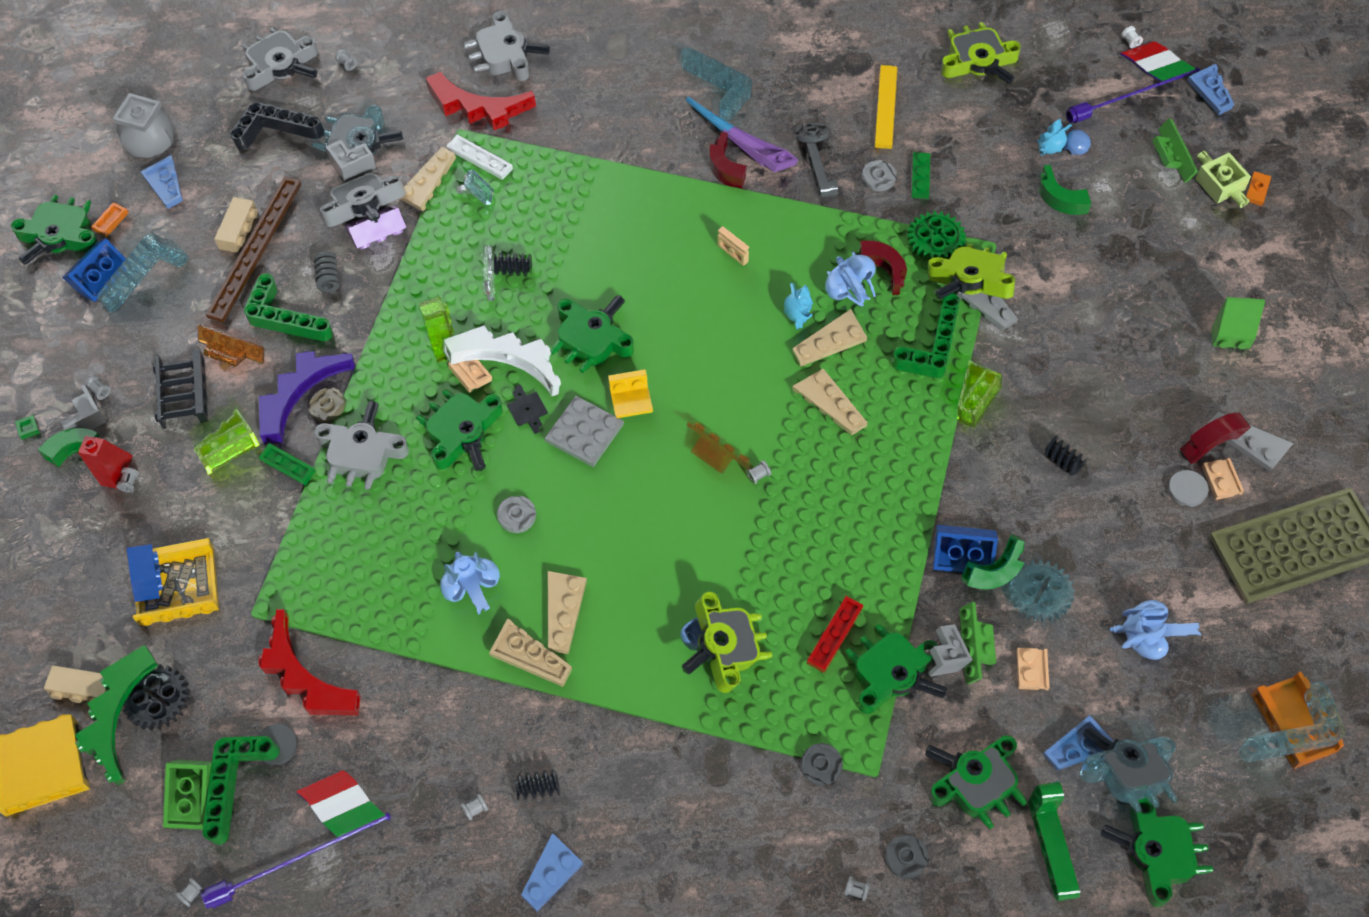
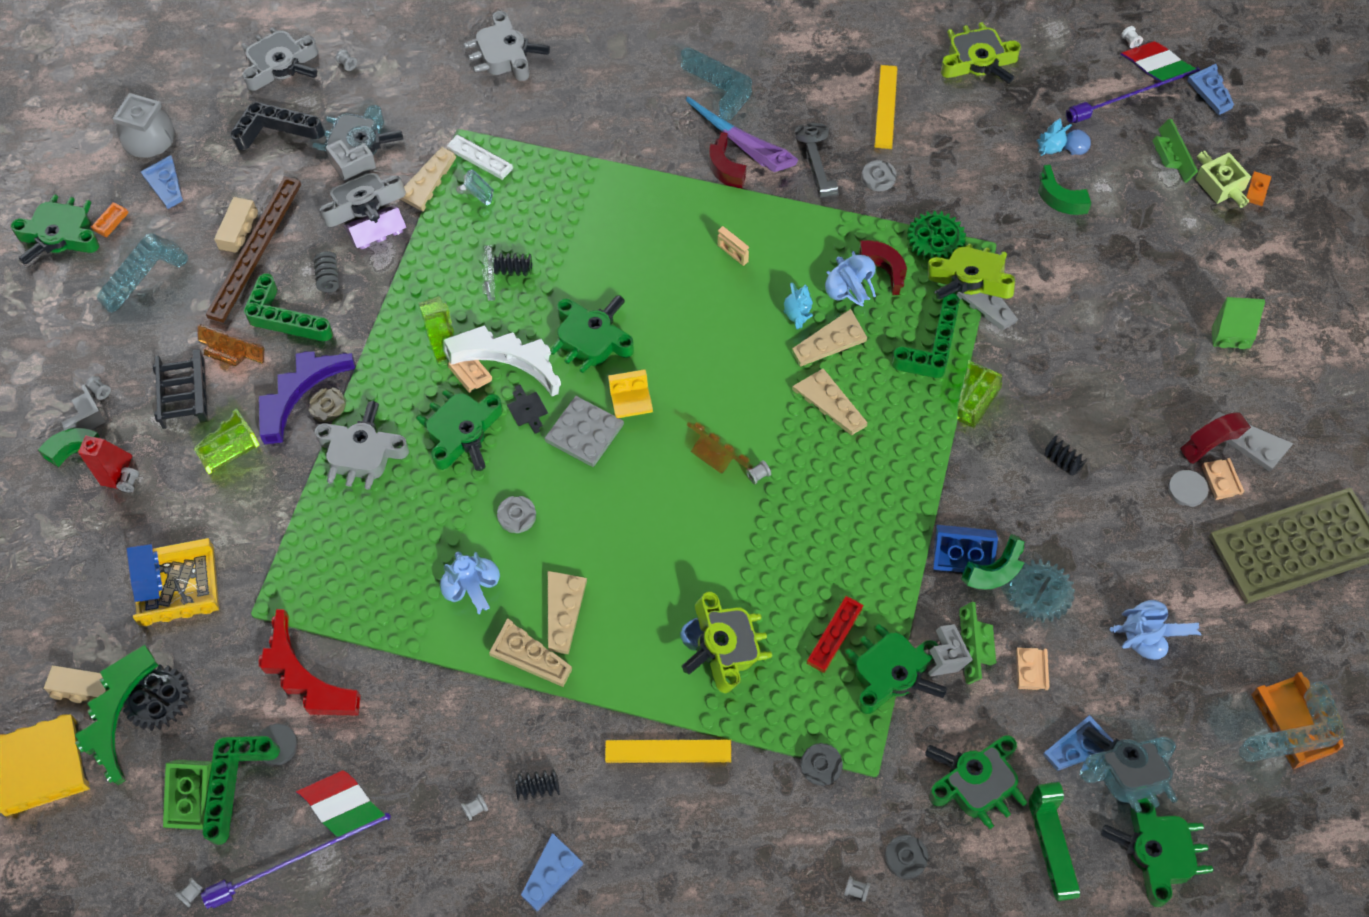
green tile [15,415,40,440] -> none
blue slope [62,238,132,302] -> none
green plate [258,443,316,486] -> none
arch [426,72,536,131] -> none
green plate [911,152,931,199] -> none
none -> yellow tile [605,740,731,763]

